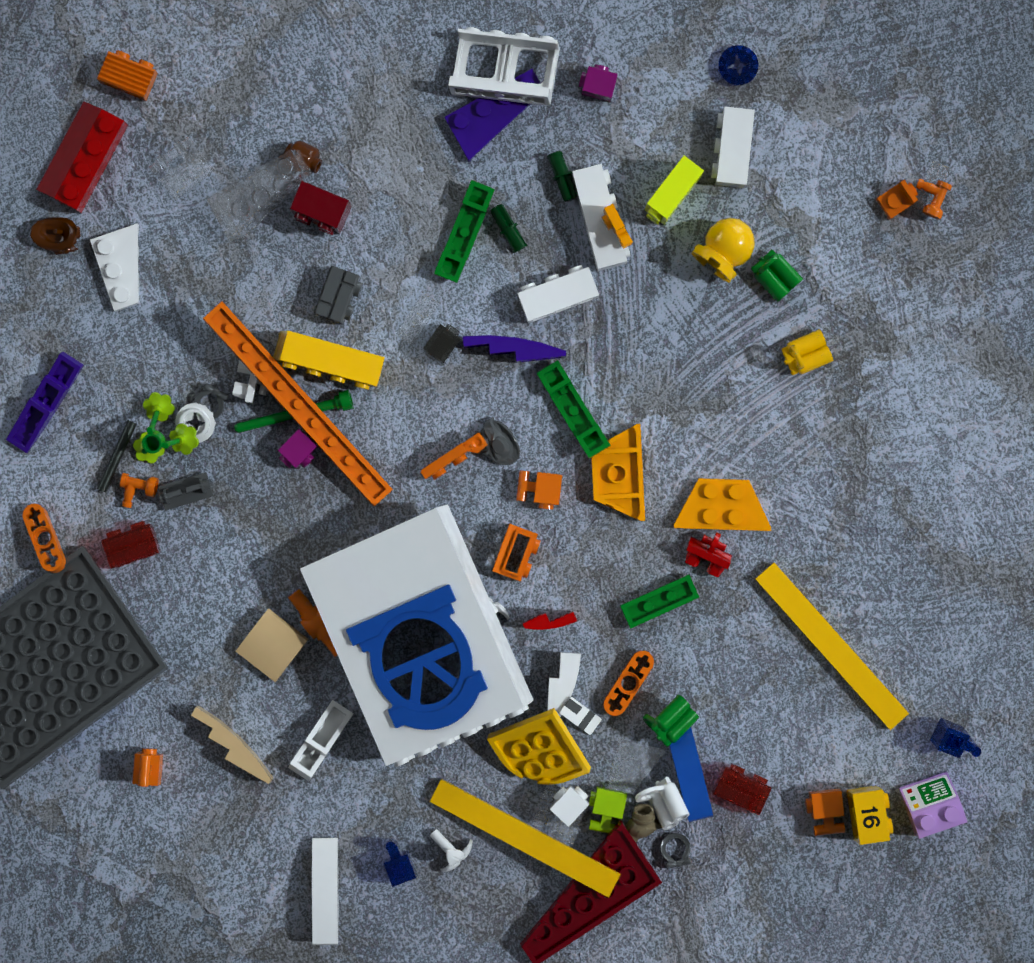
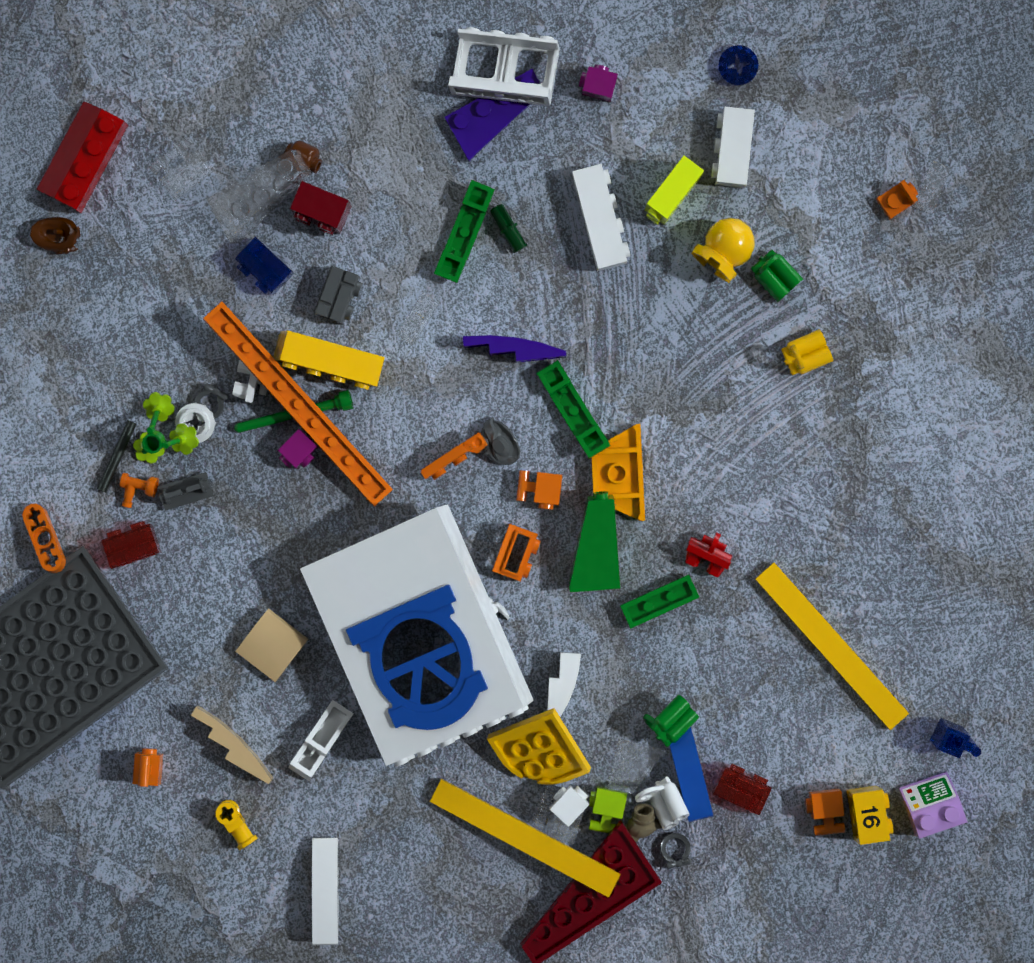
dark purple slope [6,352,84,453] -> none
white wing [90,223,139,312] -> none
orange brick [97,50,158,101] -> none
orange pin [288,589,338,657] -> none
clear blue brick [383,838,417,887] -> none
clear smoke brick [423,324,461,365] -> none
white plant [430,829,473,872] -> none
white brick [518,265,599,324] -> none
red slope [522,611,577,630] -> none
dark green axle [547,151,577,202] -> none
white sticker [560,697,602,735] -> none
light orange plate [602,204,633,249] -> none
orange beam [603,650,654,716] -> none
light orange wing [673,478,771,531] -> none
orange piece [916,179,952,220] -> none
none -> yellow connector [216,800,258,850]
none -> clear blue brick [235,237,294,295]
none -> green slope [569,491,620,592]

